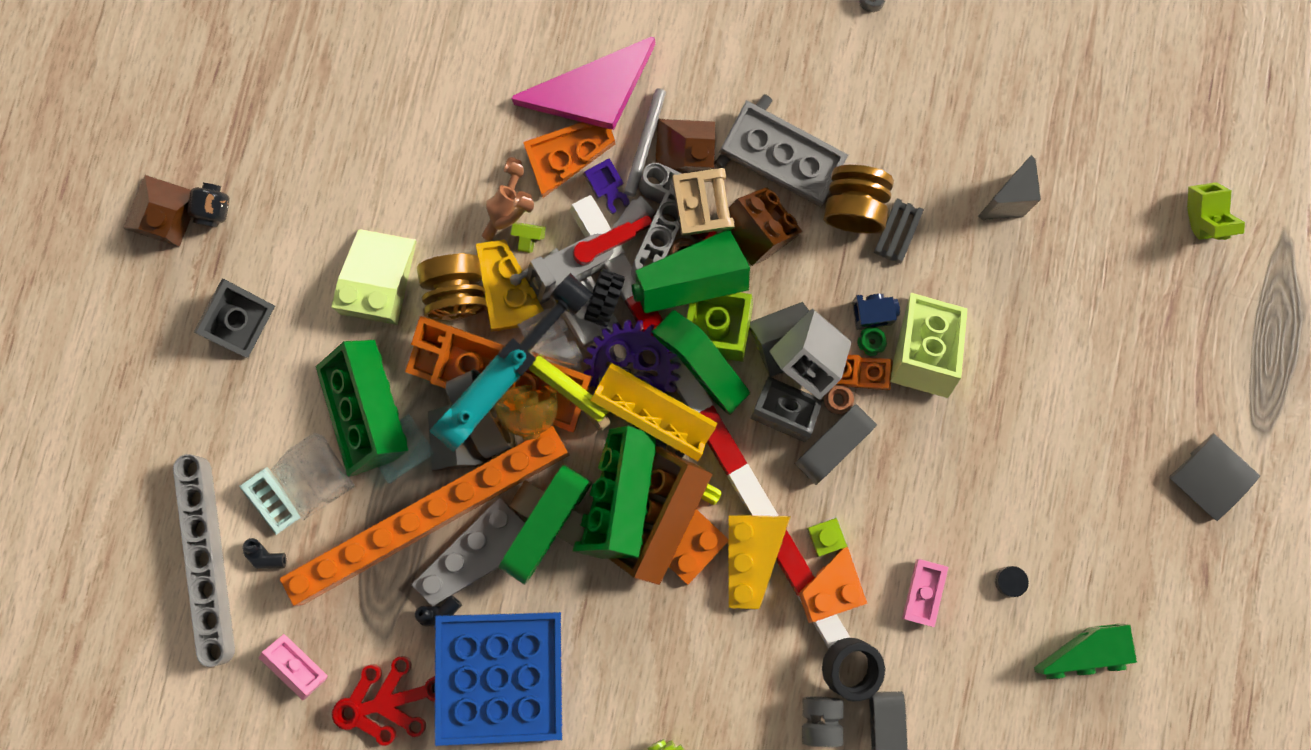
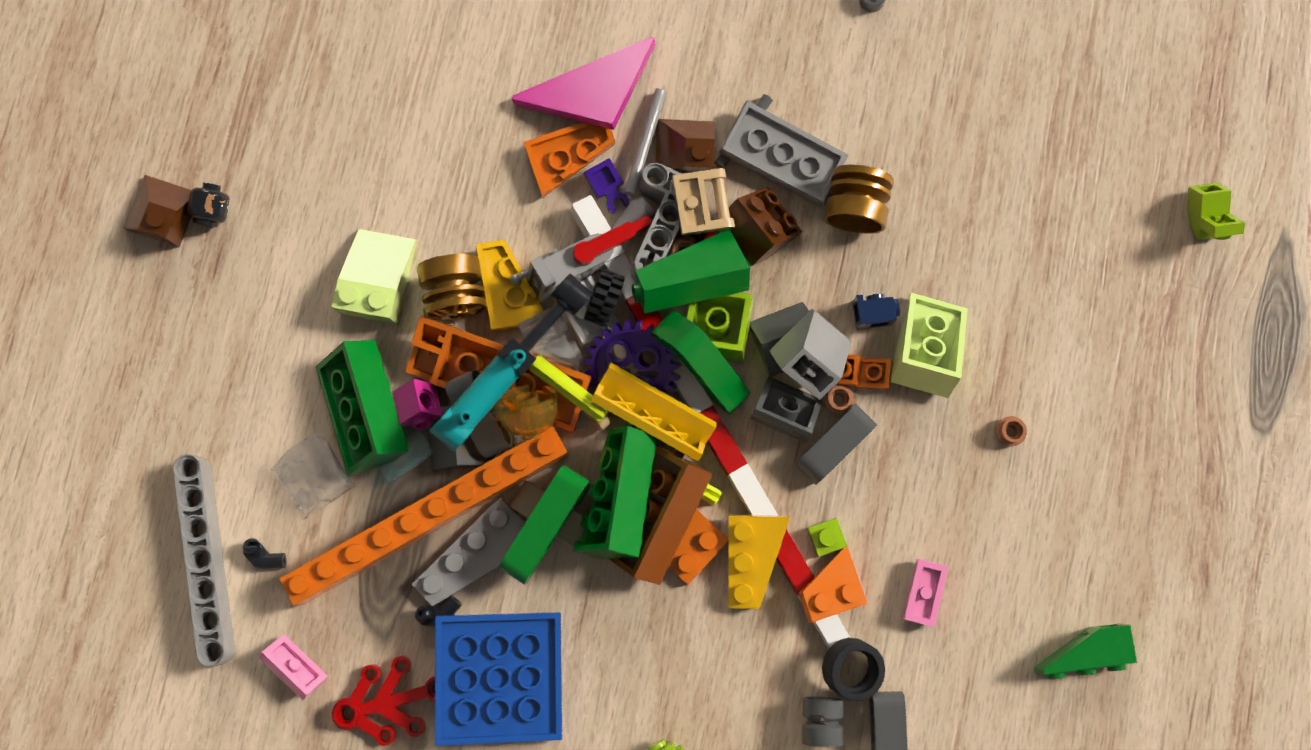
dark grey slope [194,278,275,358] -> none
light aqua slope [239,467,302,535] -> none
nougat piece [482,157,534,241] -> none
lime tile [511,222,546,253] -> none
green plate [857,327,887,356] -> none
dark grey tile [874,198,924,264] -> none
dark grey slope [978,155,1041,220] -> none
black tile [995,566,1029,597] -> none
dark grey slope [1169,433,1260,521] -> none
none -> dark pink brick [393,379,442,430]
none -> nougat plate [996,416,1027,447]

